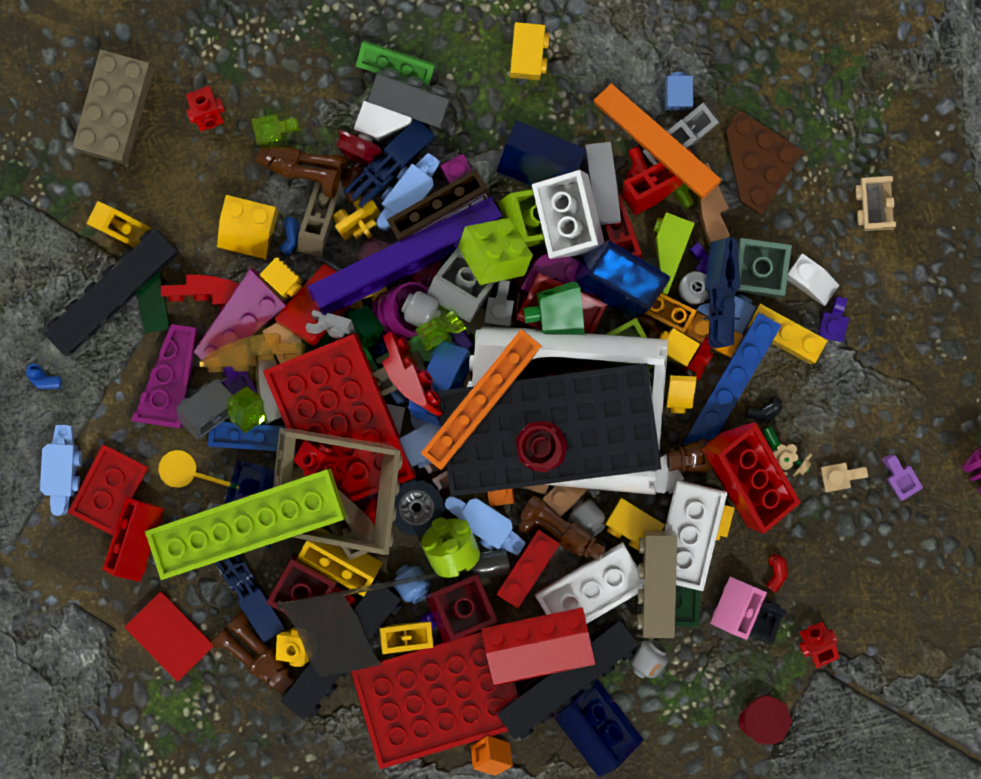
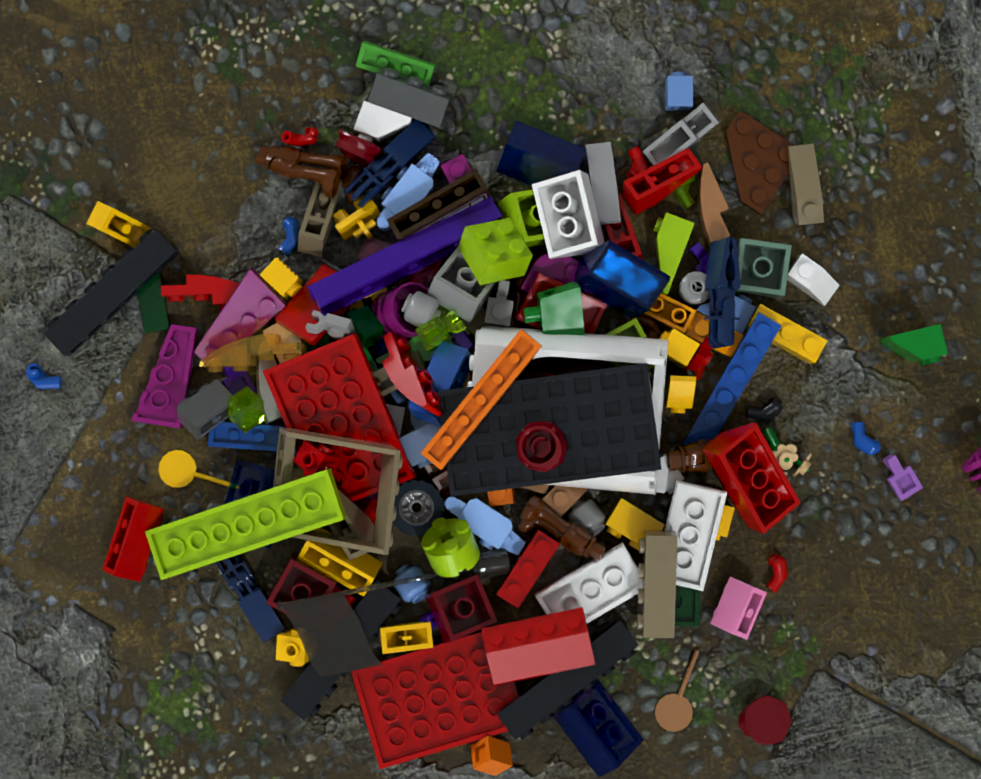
light blue hinge [40,425,82,516] -> none
red plate [67,444,150,536] -> none
dark tan brick [72,50,154,165] -> none
red tile [124,591,213,682] -> none
red brick [186,85,225,132] -> none
reddish brown piece [210,610,295,694] -> none
yellow slope [217,195,279,260] -> none
clear neon green plate [252,114,300,146] -> none
yellow brick [510,22,549,80] -> none
orange tile [593,84,721,199] -> none
light grey head [630,640,668,678] -> none
black bracket [749,601,787,645] -> none
red brick [799,622,840,669] -> none
dark purple plate [818,296,849,343] -> none
tan plate [820,463,868,492] -> none
tan window [856,176,896,231] -> none
none -> red arm [282,127,319,147]
none -> medium nougat piece [655,649,699,732]
none -> dark tan slope [788,143,824,225]
none -> blue arm [851,422,881,455]
none -> green slope [880,324,948,366]

